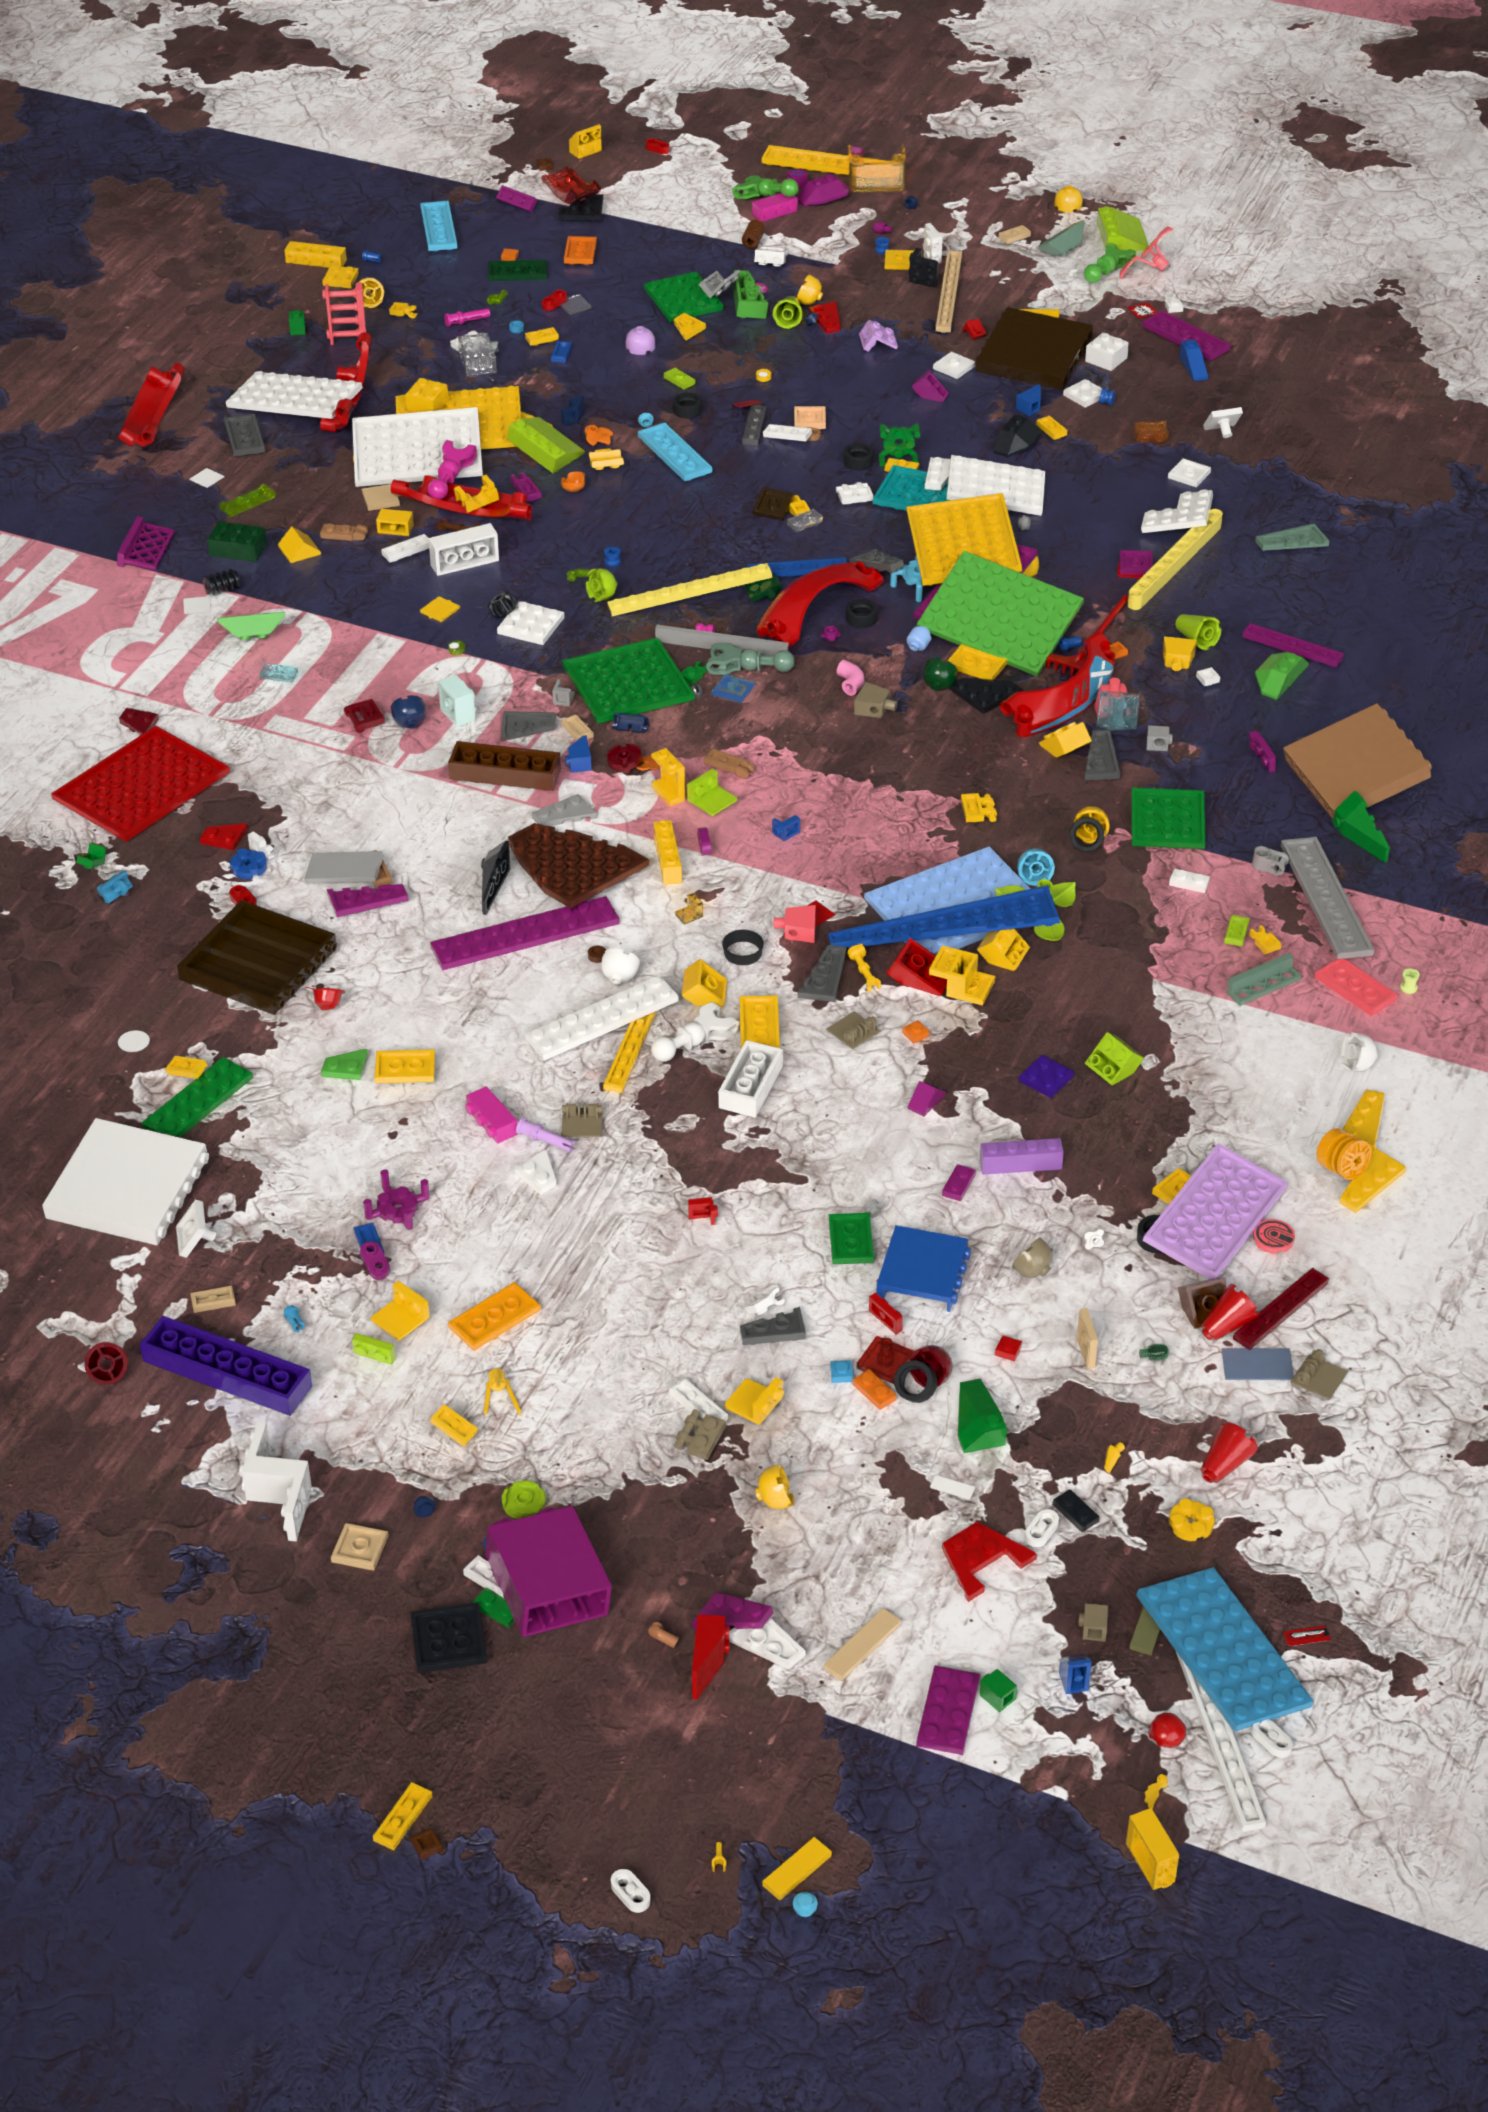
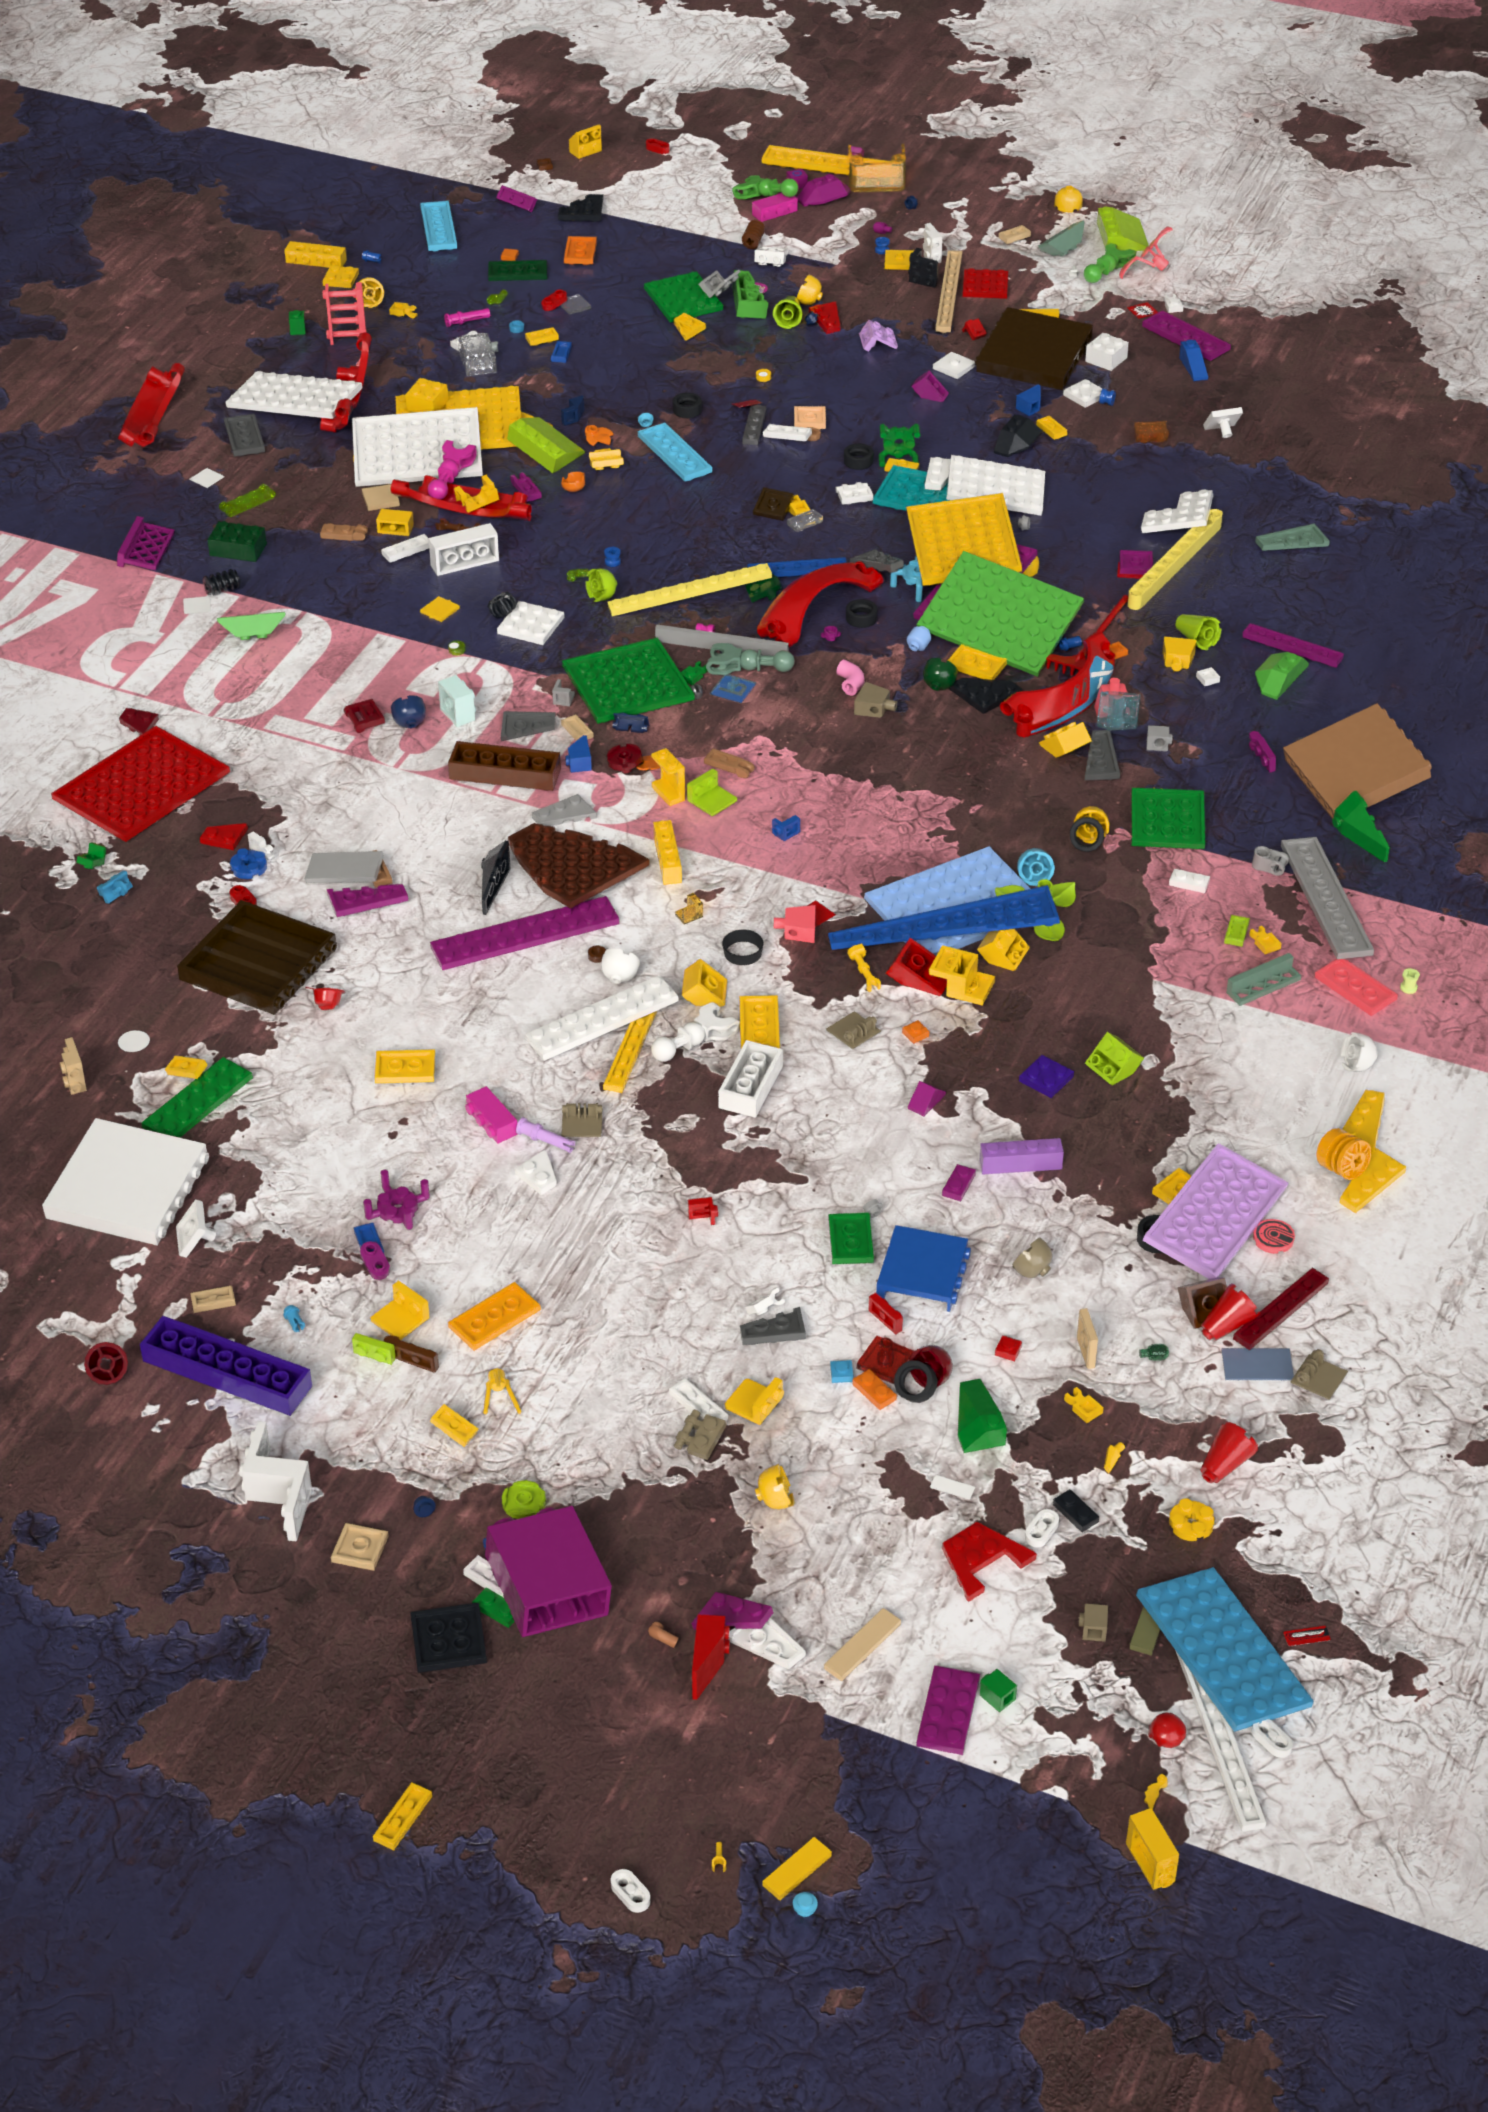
clear light blue plate [260,663,298,683] -> none
yellow slope [278,526,321,563] -> none
bright green wing [321,1049,368,1080] -> none
reddish brown tile [410,1828,443,1860] -> none
clear red windscreen [541,166,601,204] -> none
lavender cylinder [626,326,655,355] -> none
lime plate [664,368,695,390] -> none
magenta beam [697,827,711,856] -> none
dark grey wing [797,945,847,1002] -> none
yellow plate [961,793,997,822] -> none
blue slope [1059,1654,1092,1694] -> none
white plate [1084,1228,1104,1250] -> none
white tile [1168,458,1211,487] -> none
none -> tan plate [60,1037,87,1095]
none -> reddish brown hinge [384,1335,439,1373]
none -> red plate [963,268,1008,299]
none -> yellow plate [1064,1387,1104,1423]

